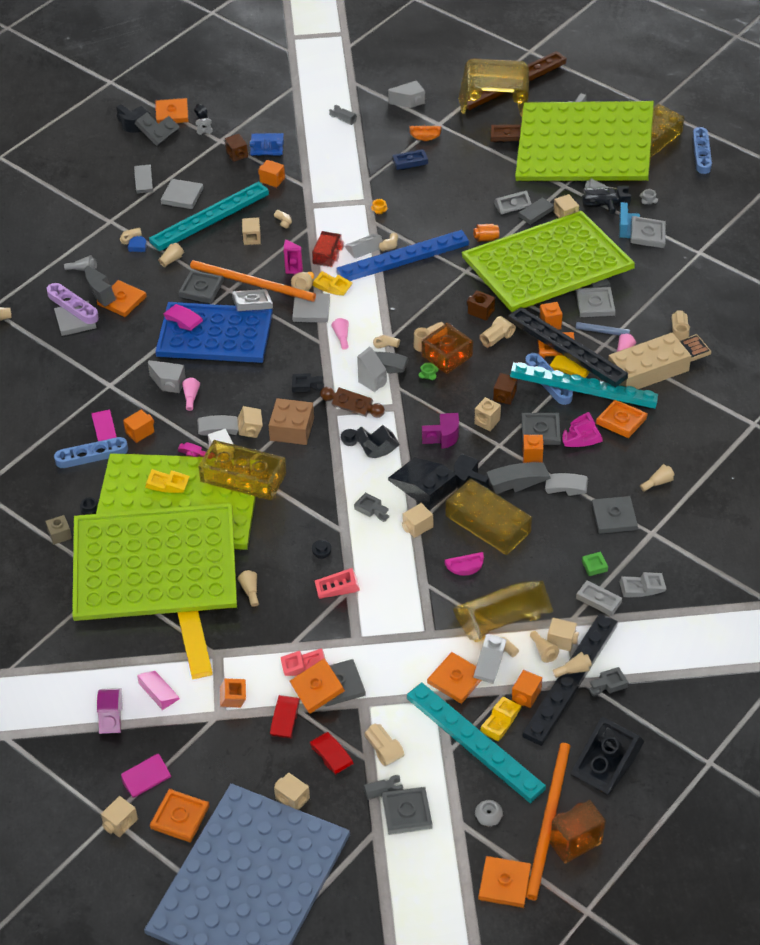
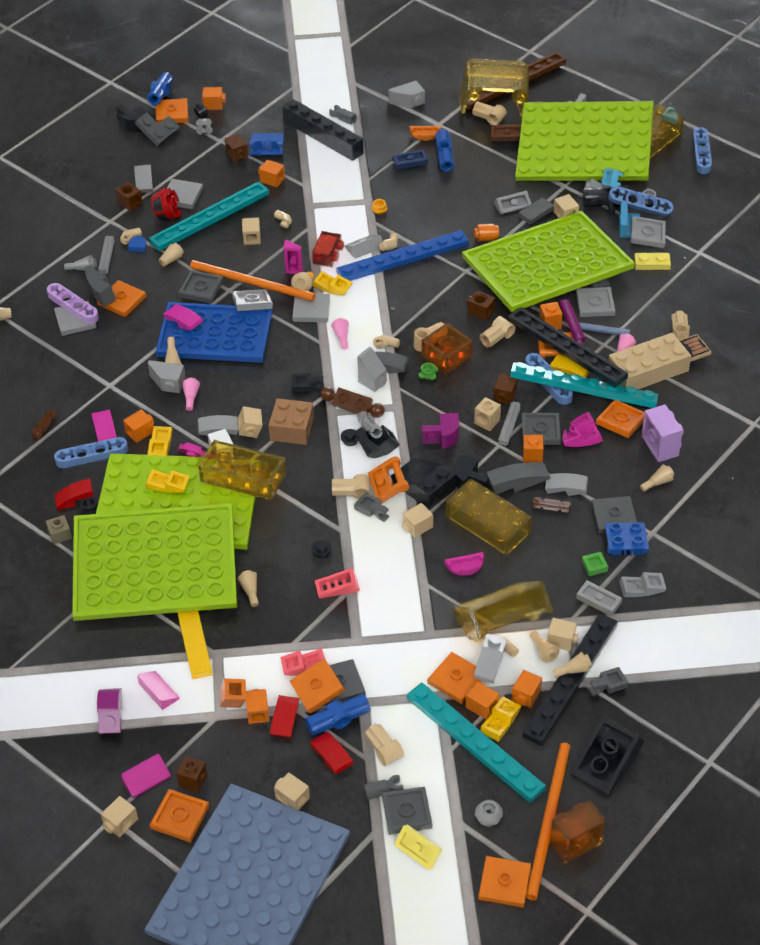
none -> reddish brown axle [31,409,57,439]
none -> red slope [55,478,93,511]
none -> light grey axle [98,235,114,274]
none -> reddish brown brick [115,182,143,211]
none -> blue piece [147,72,173,106]
none -> yellow slope [147,426,173,456]
none -> red cone [151,188,181,220]
none -> tan cone [165,337,182,365]
none -> reddish brown brick [176,756,208,794]
none -> orange brick [202,87,226,110]
none -> orange brick [246,689,270,724]
none -> black brick [282,99,364,161]
none -> blue piece [305,694,371,736]
none -> tan piece [332,474,370,499]
none -> light grey pin [357,411,383,438]
none -> orange plate [368,456,409,504]
none -> light yellow plate [394,825,443,870]
none -> blue piece [435,129,454,172]
none -> orange brick [465,681,499,720]
none -> tan piece [472,102,507,125]
none -> light grey axle [498,401,520,446]
none -> axle [532,497,571,513]
none -> magenta piece [559,299,586,345]
none -> medium azure tile [601,168,623,187]
none -> blue hinge [605,522,649,556]
none -> medium blue beam [608,186,673,217]
none -> light yellow plate [634,253,671,270]
none -> lavender brick [642,404,684,462]
none -> sand green tile [661,106,678,125]

